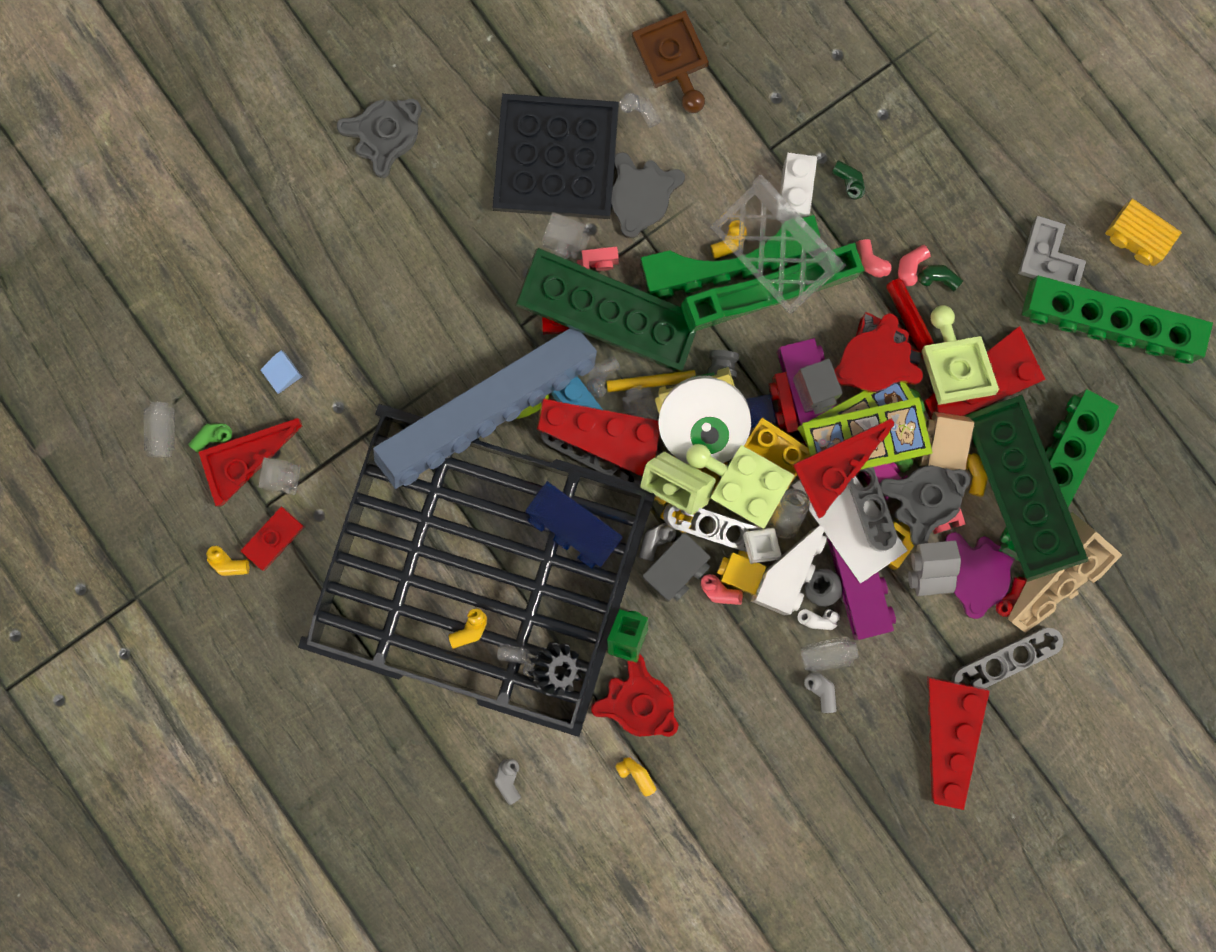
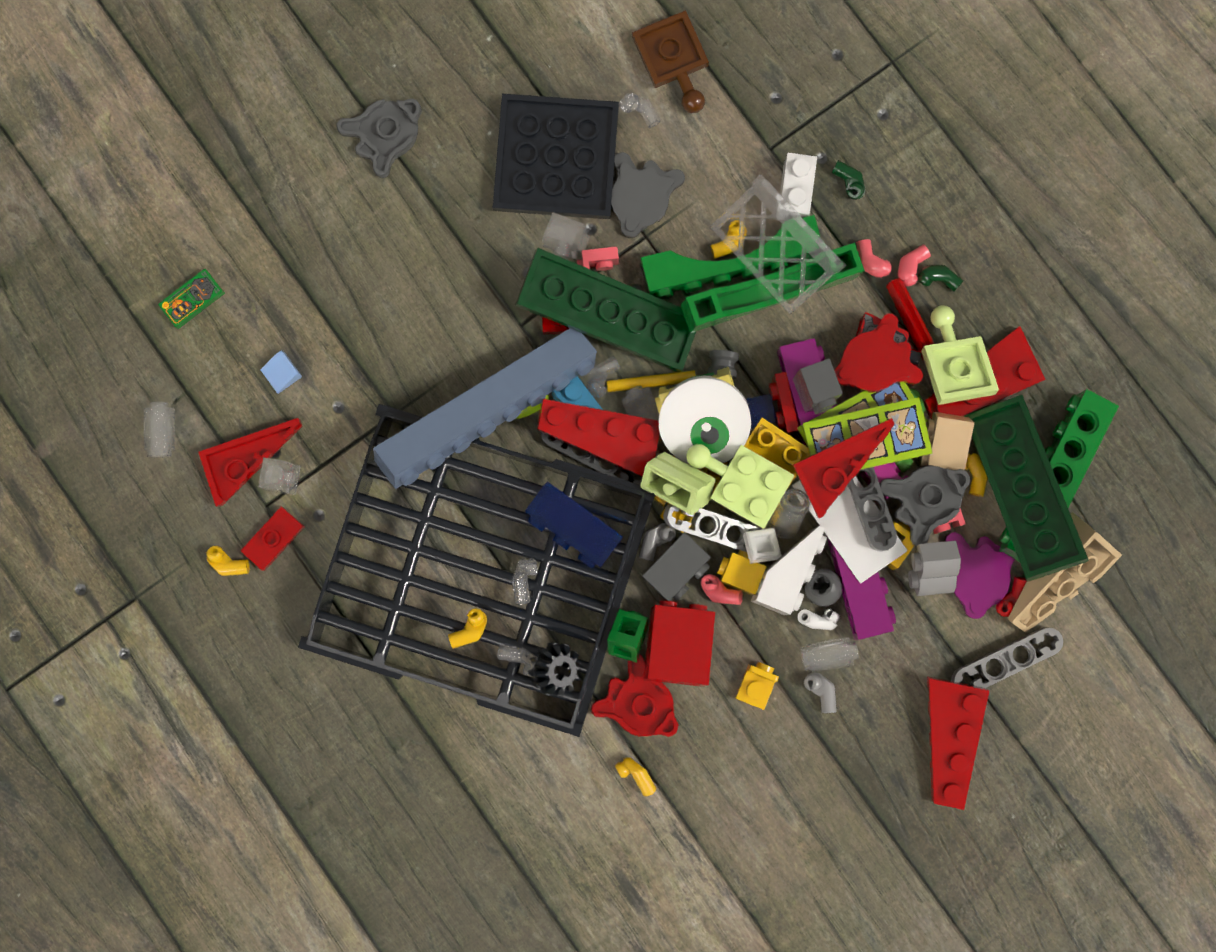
bright green arm [188,423,232,453] -> none
light grey arm [495,759,522,806] -> none
light grey plate [1018,216,1086,286] -> none
green brick [1021,275,1213,364] -> none
yellow brick [1105,198,1182,266] -> none
none -> tile [158,269,225,329]
none -> clear arm [512,558,538,605]
none -> red brick [644,601,715,687]
none -> yellow bracket [735,662,779,710]

